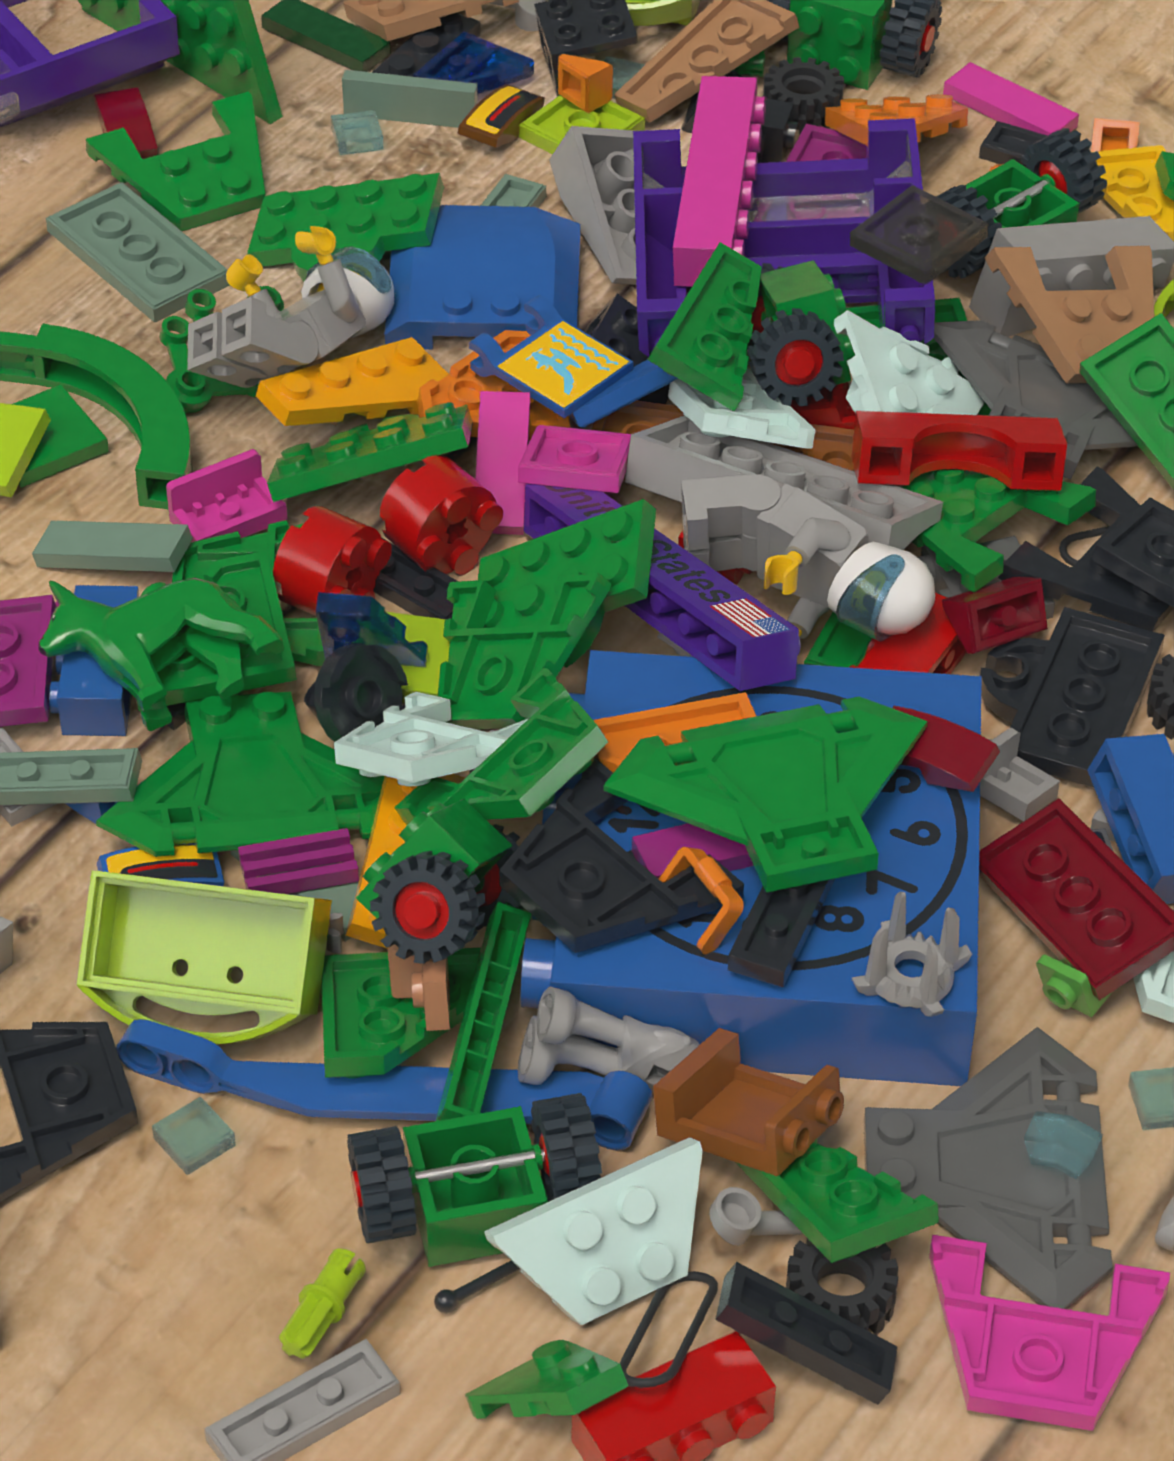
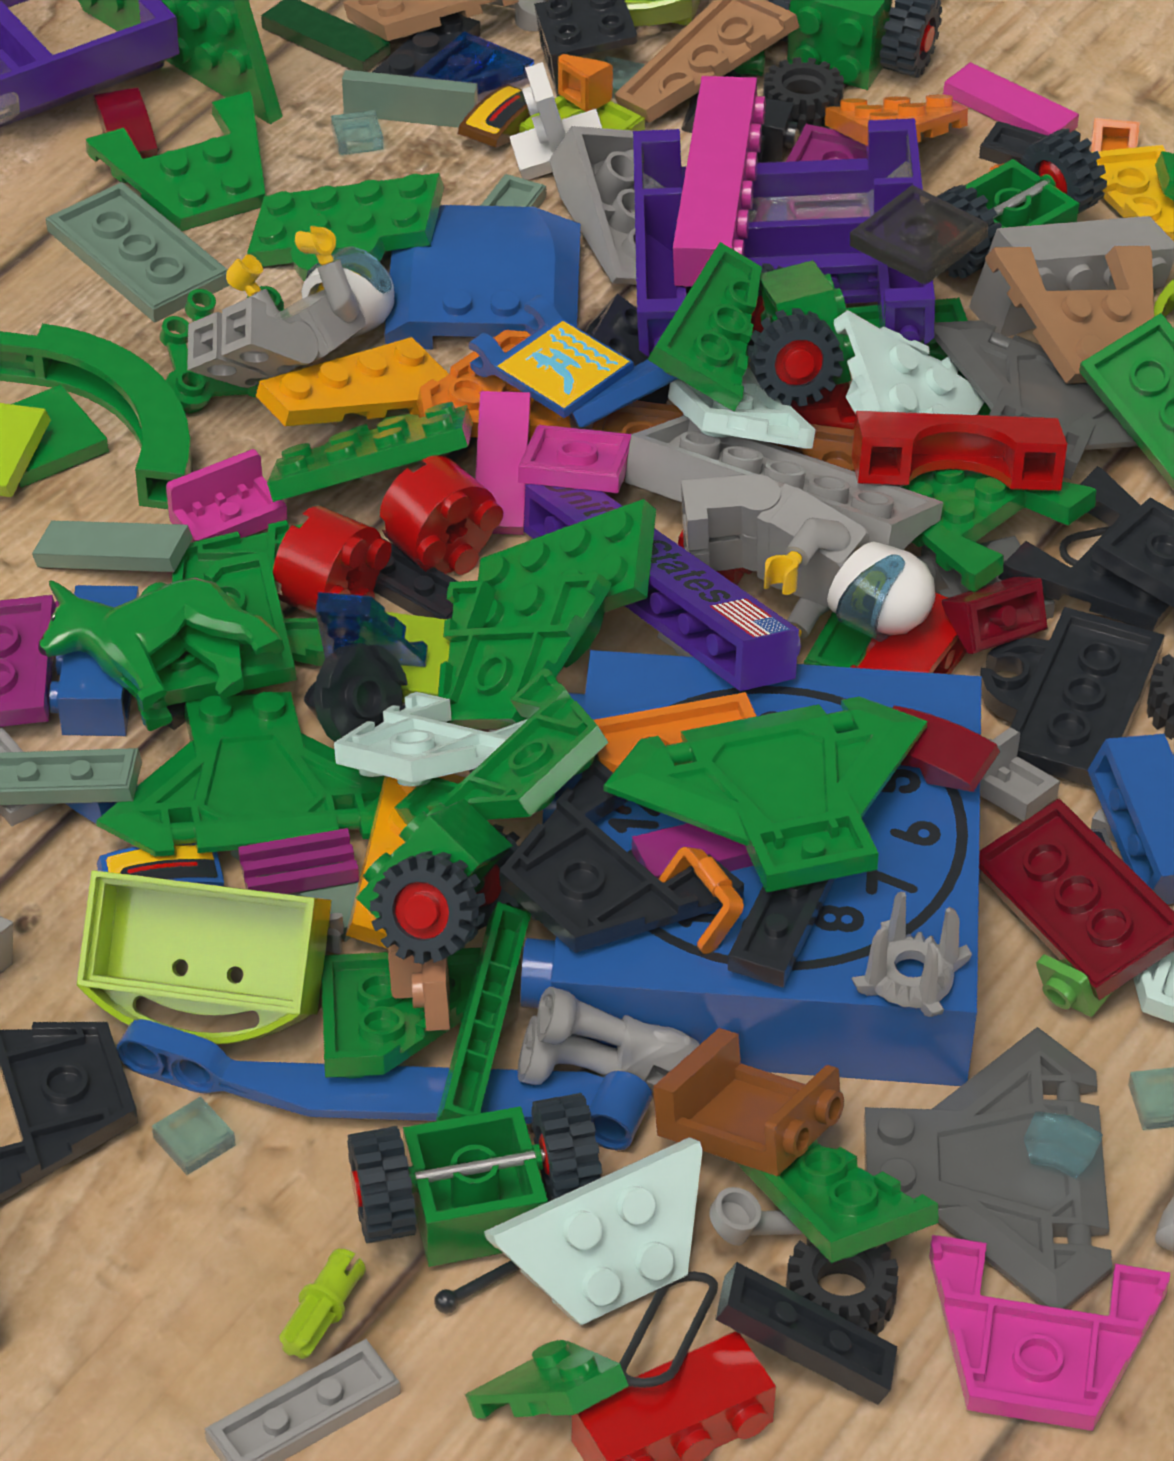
none -> white bracket [509,62,602,180]

